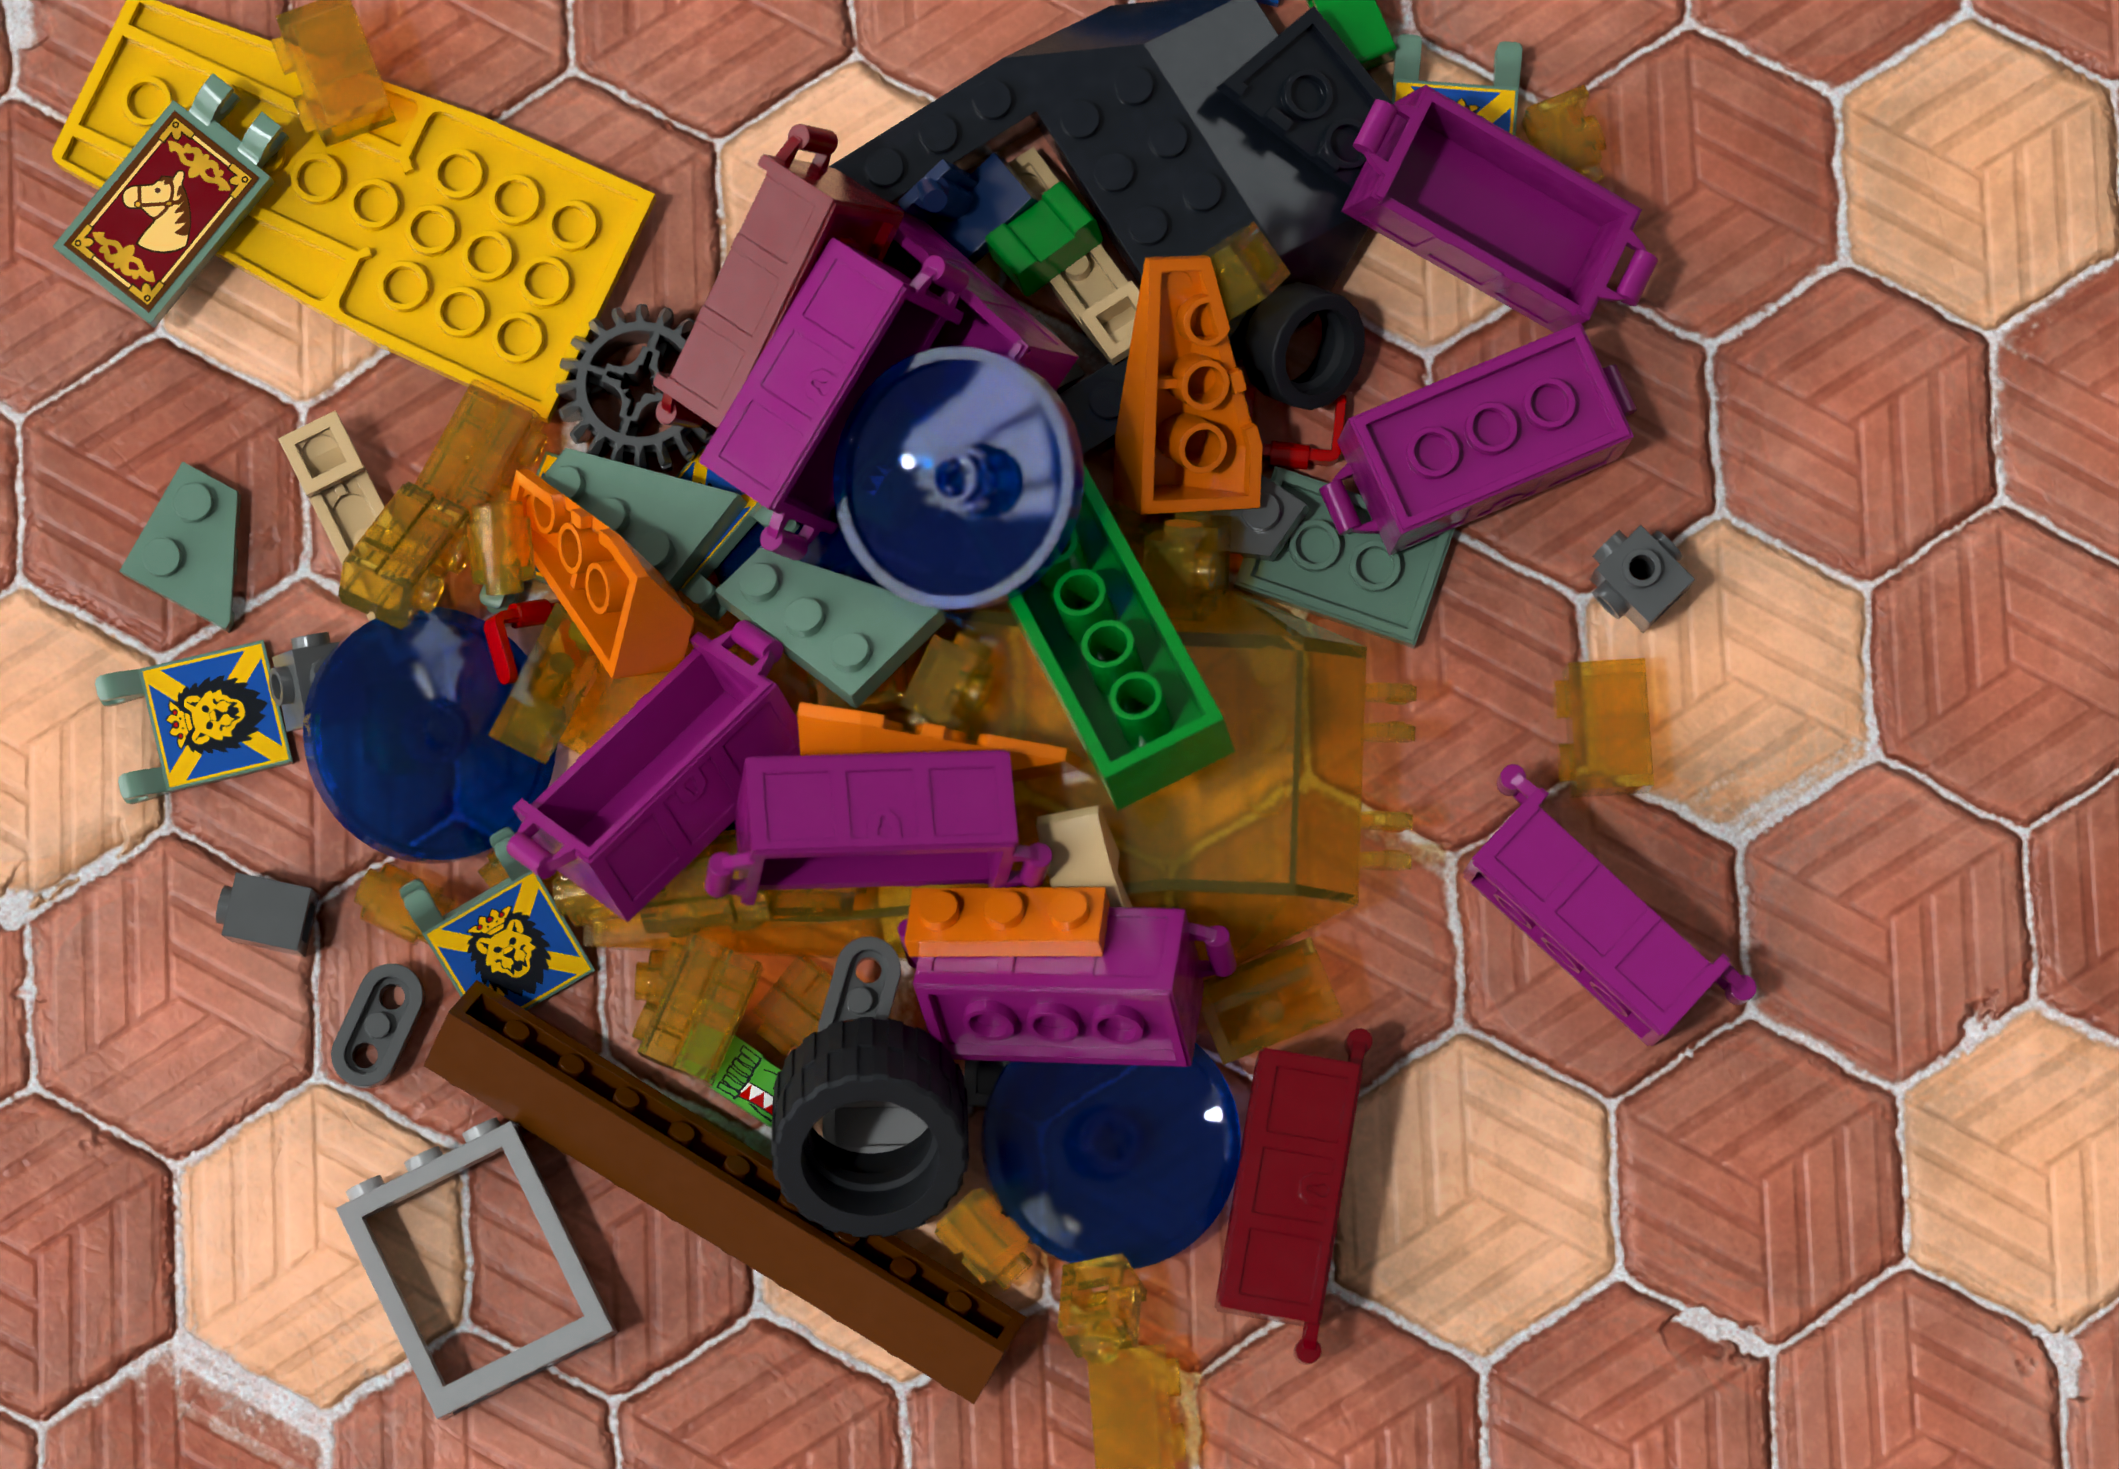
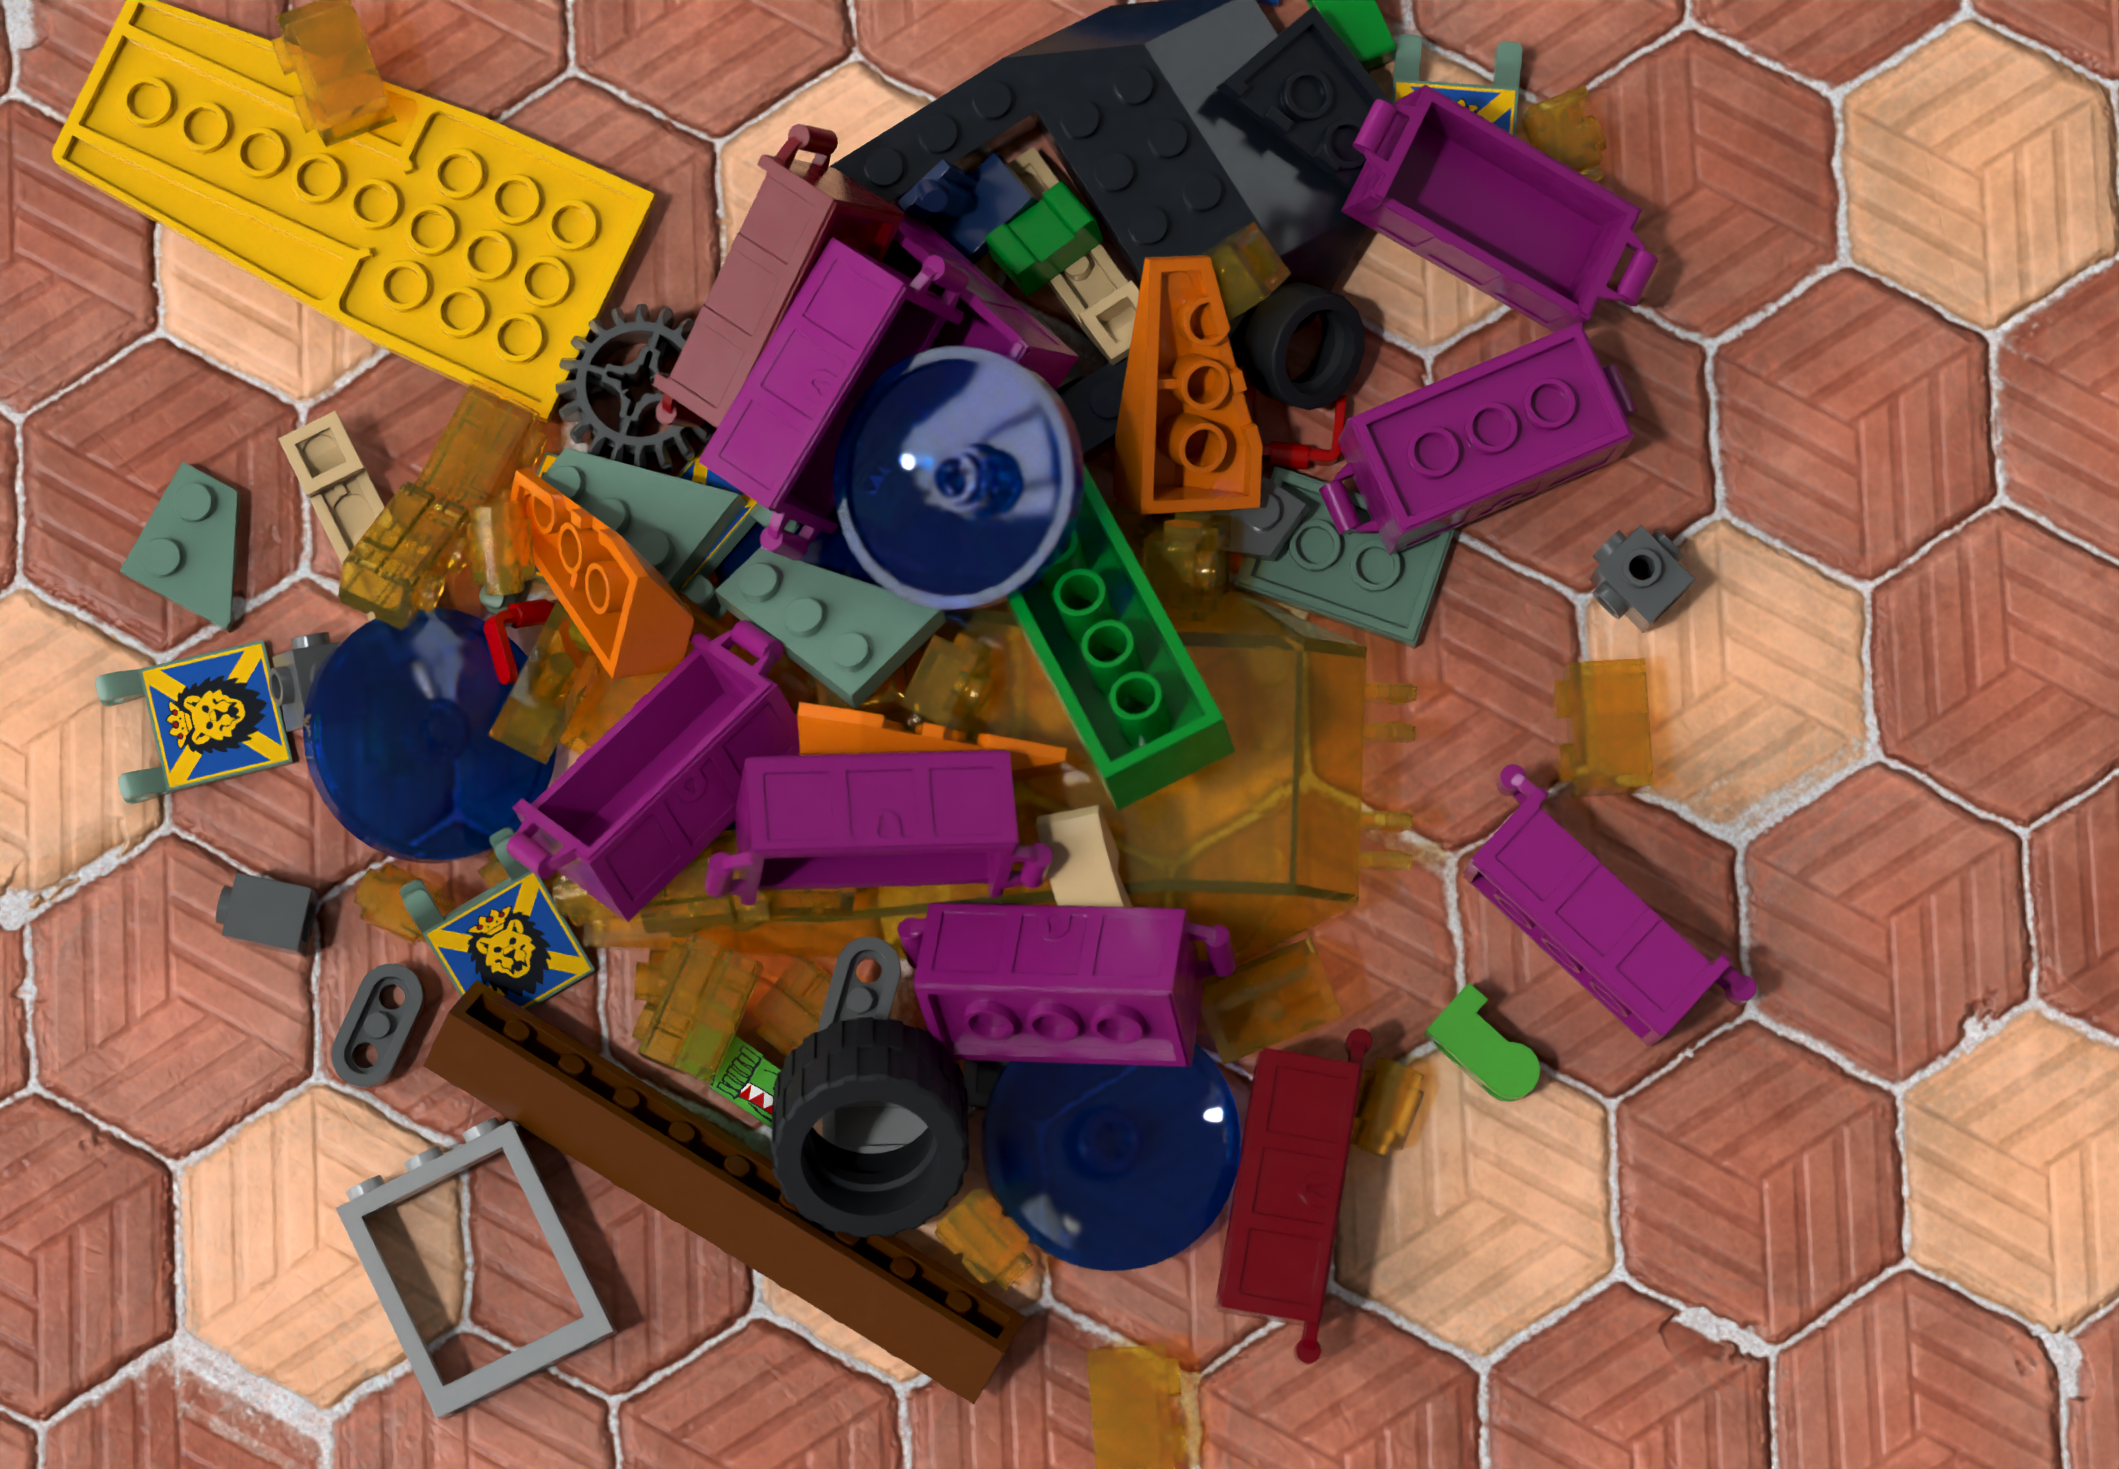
tile [53,73,289,328] -> none
orange plate [904,887,1110,957] -> none
clear yellow brick [1058,1253,1147,1364] -> none
none -> clear yellow brick [1351,1057,1425,1158]
none -> bright green leg [1423,983,1540,1102]

